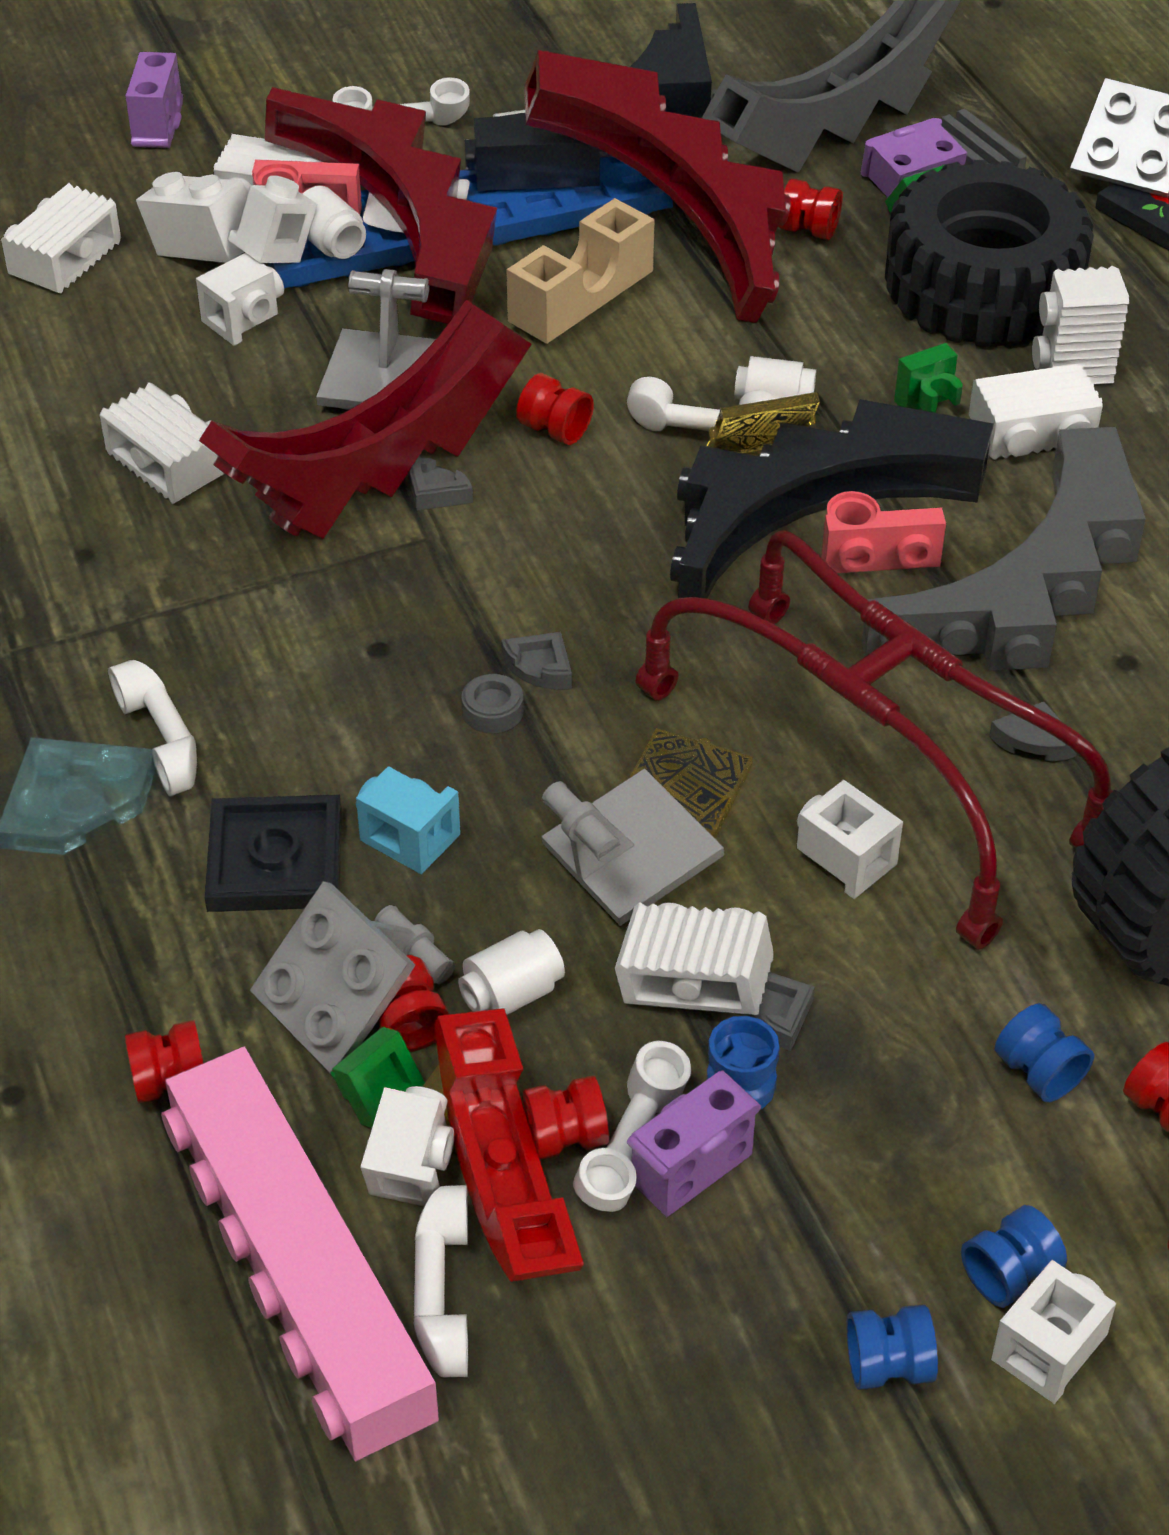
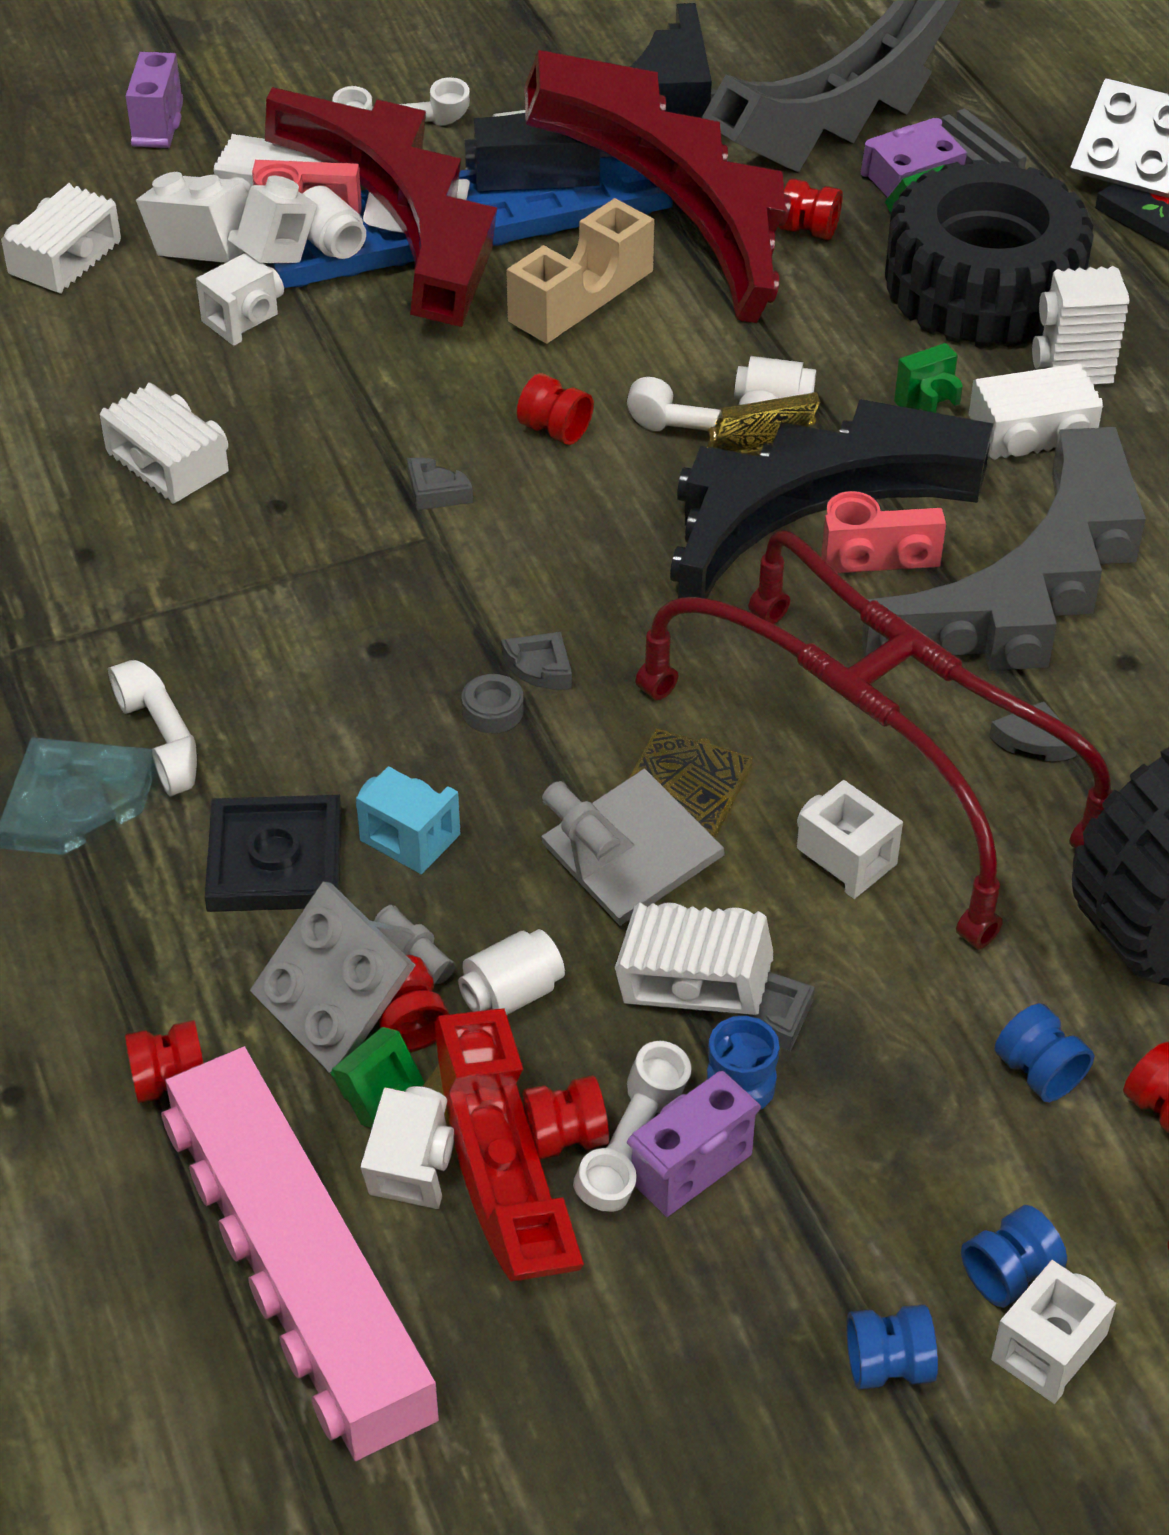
dark red arch [198,300,532,539] -> none
light grey plate [316,269,436,410] -> none
white bar [413,1185,468,1378] -> none

